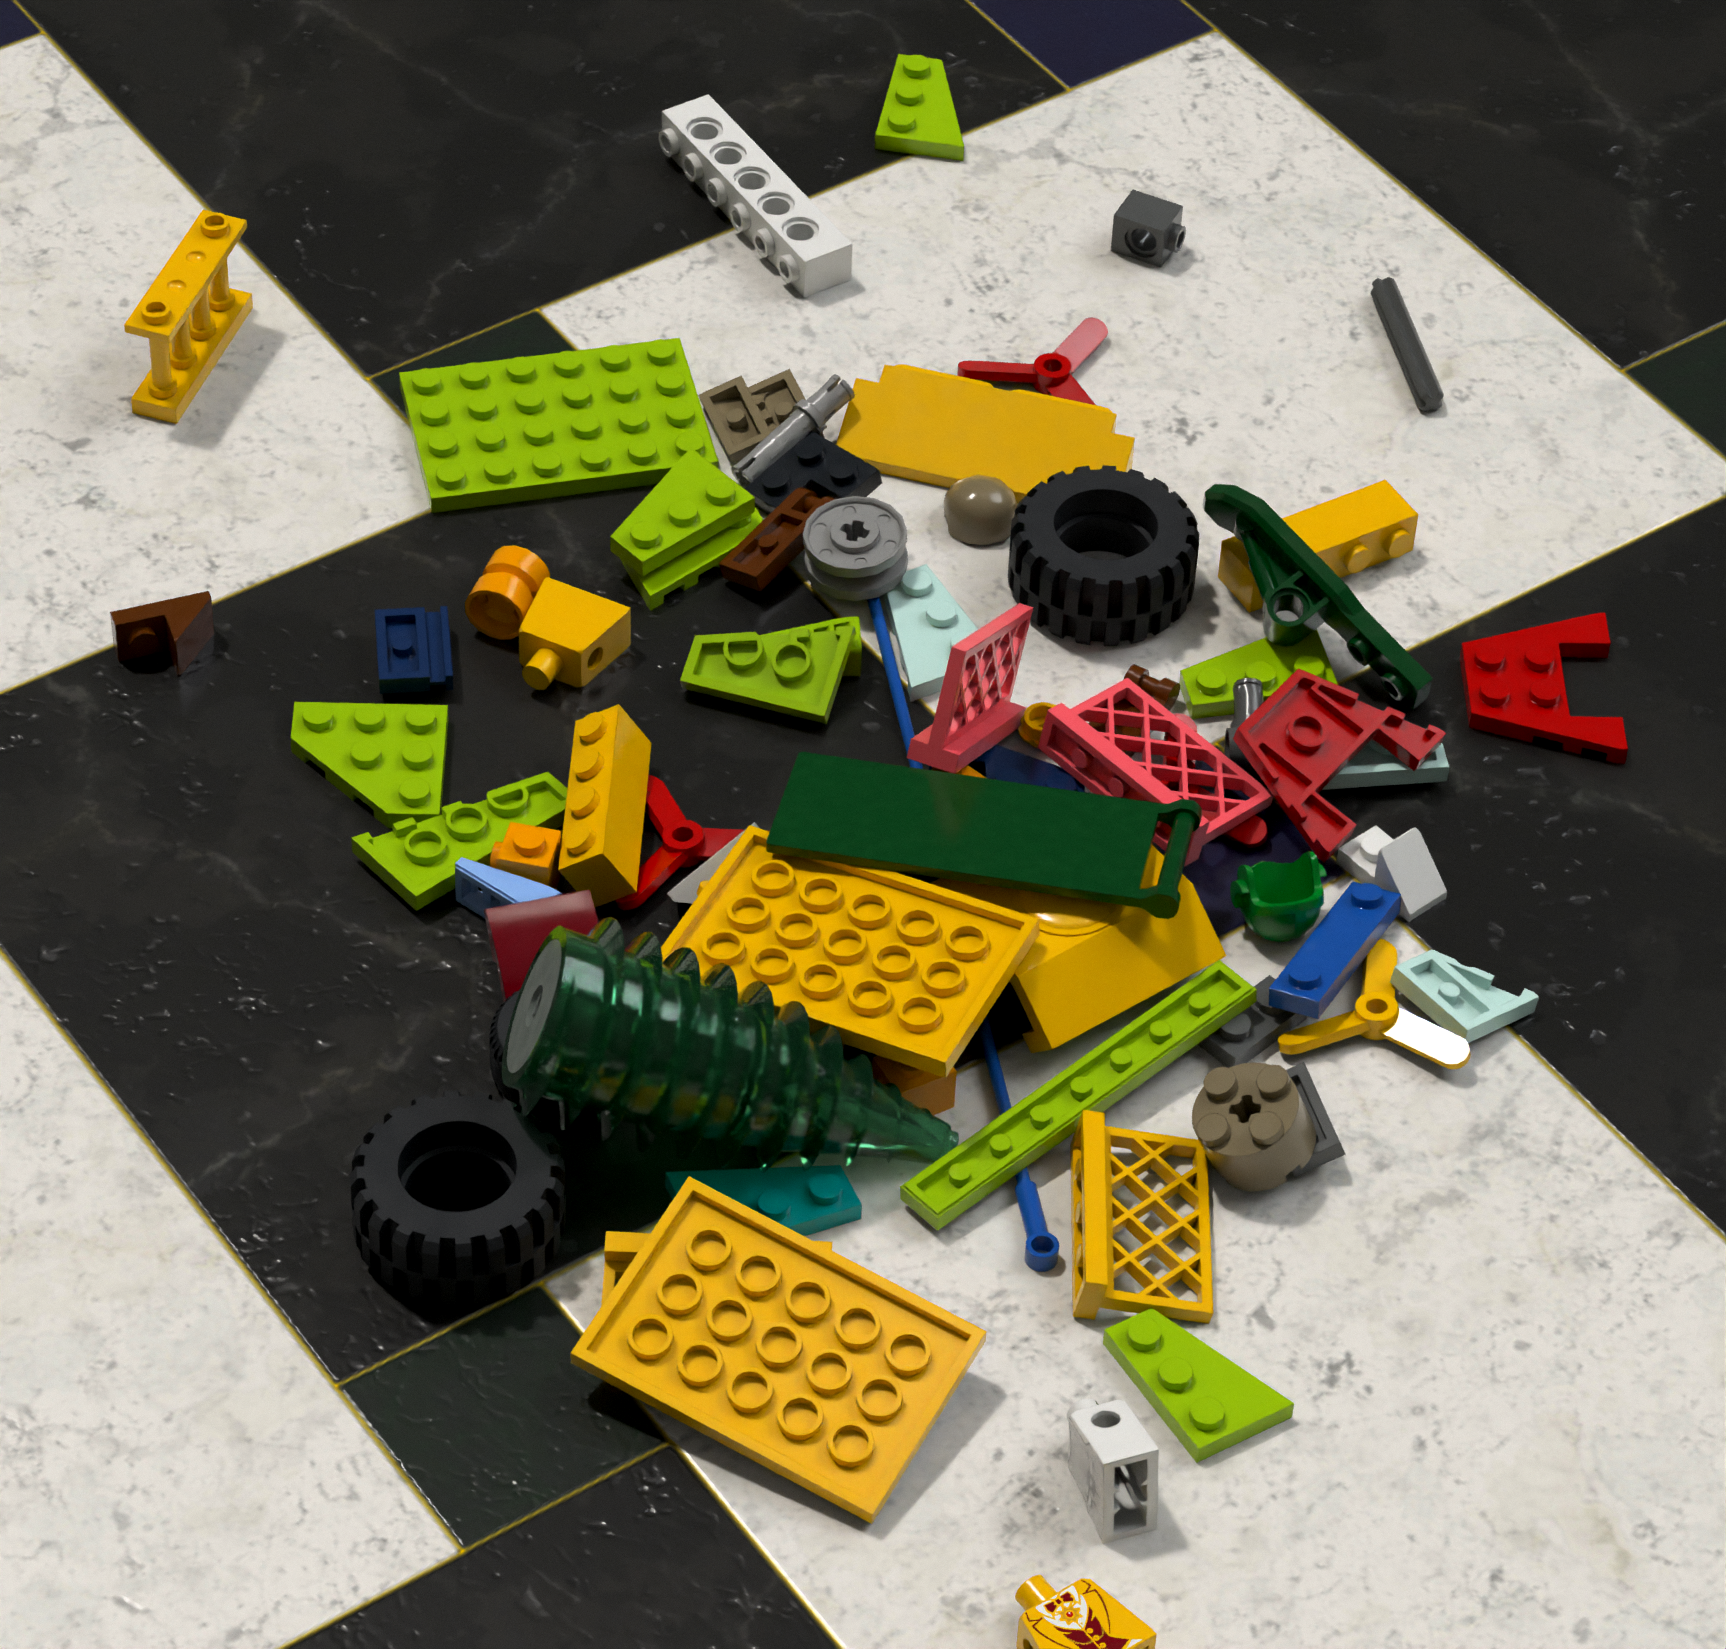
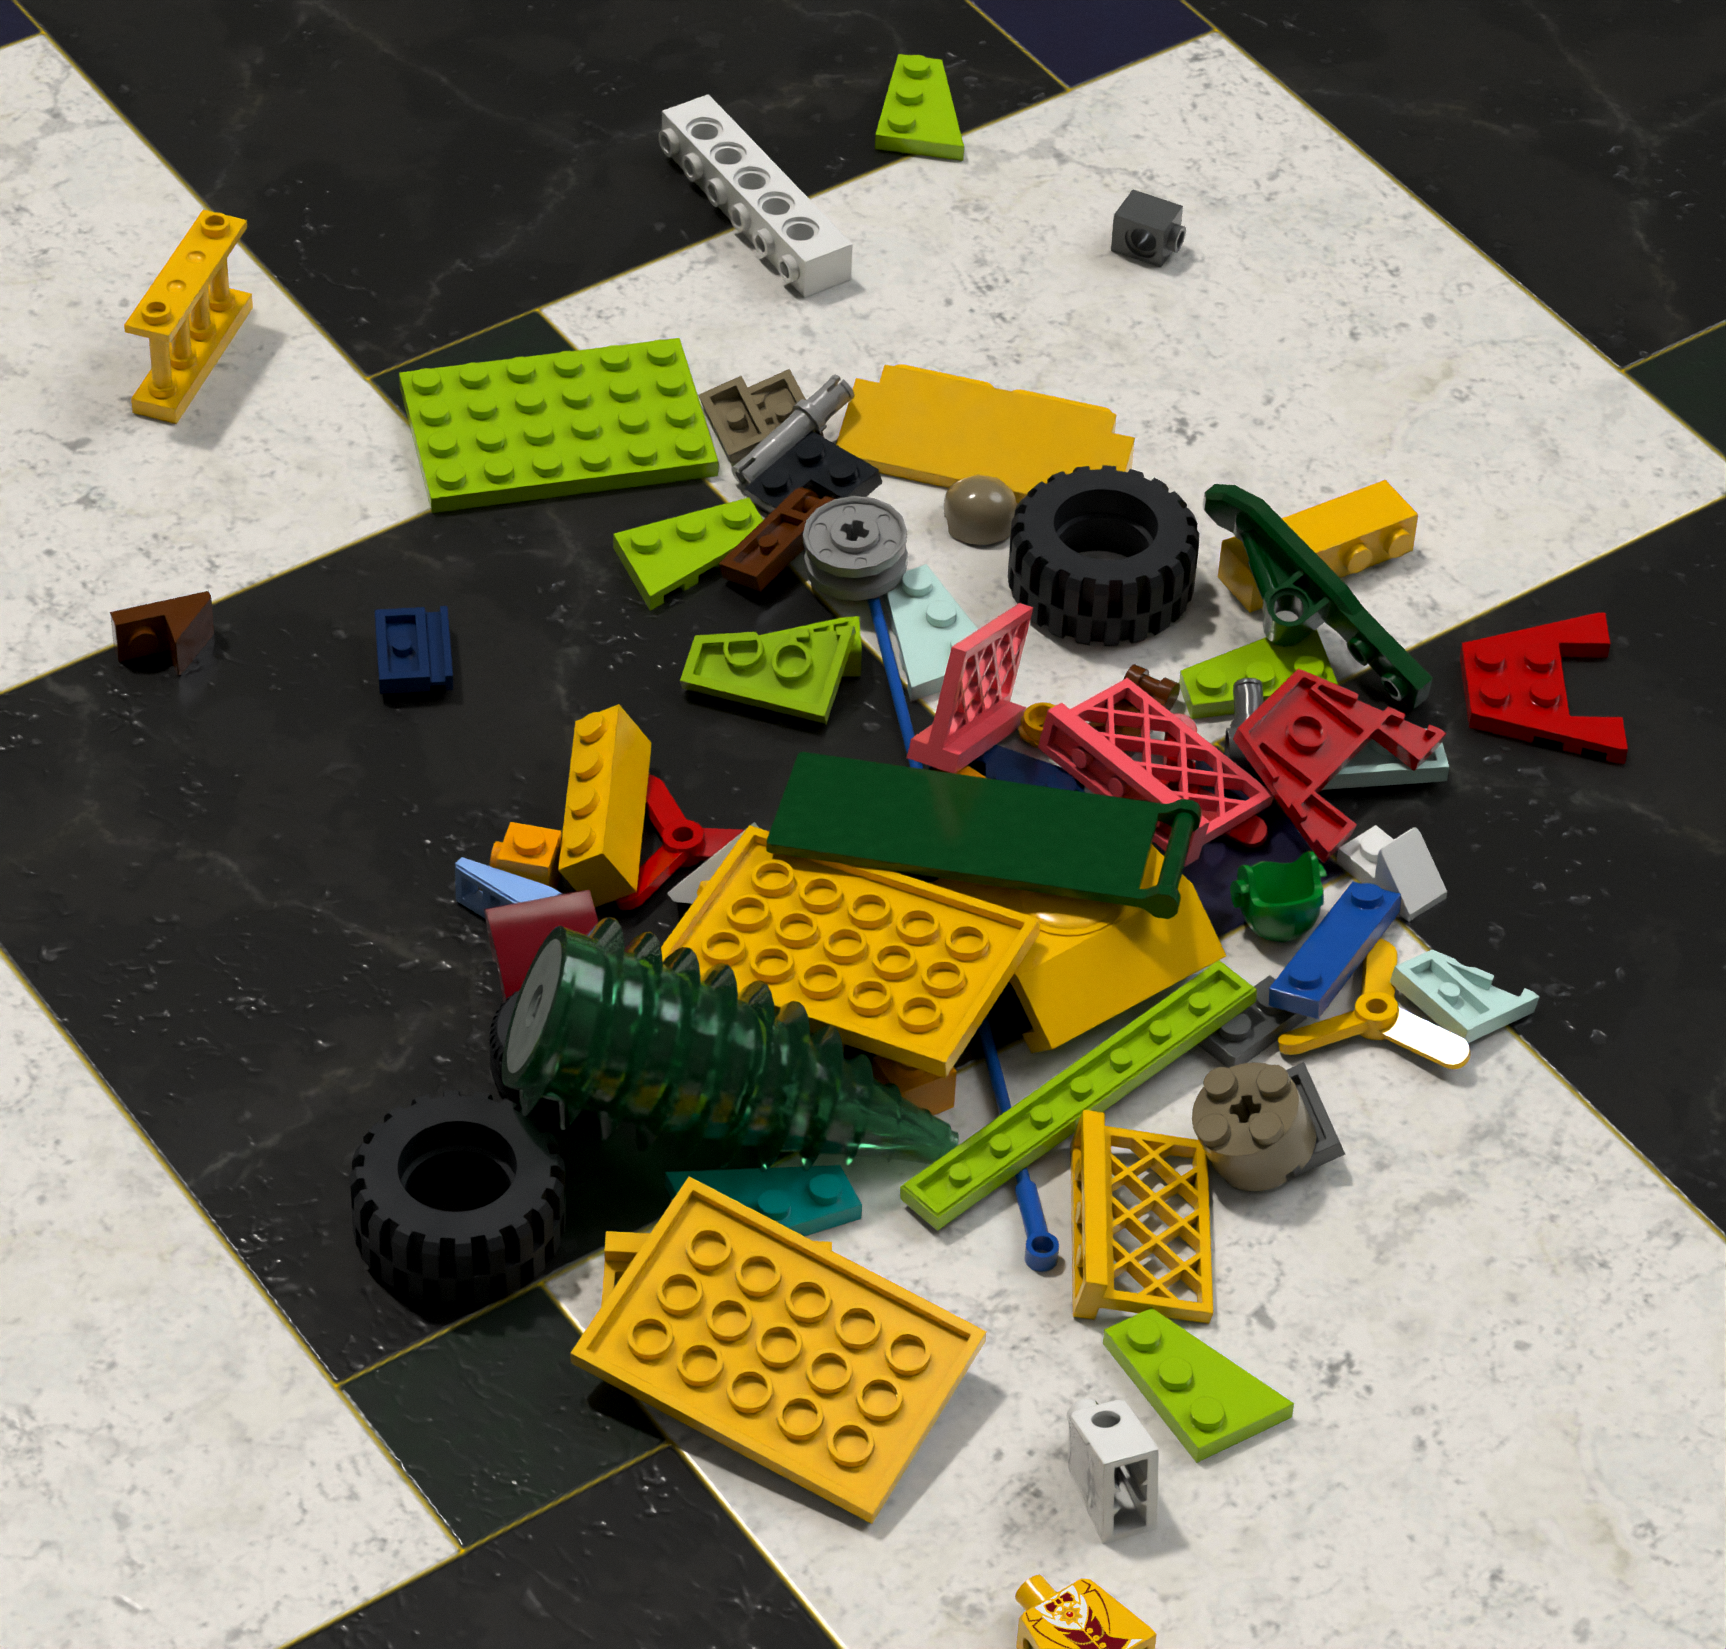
lime plate [291,702,448,828] -> none
lime wing [351,772,568,911] -> none
light orange wheel [465,545,550,640] -> none
yellow torso [519,577,631,690] -> none
lime wing [610,447,755,577] -> none
red piece [957,317,1108,405] -> none
dark grey axle [1370,277,1444,412] -> none

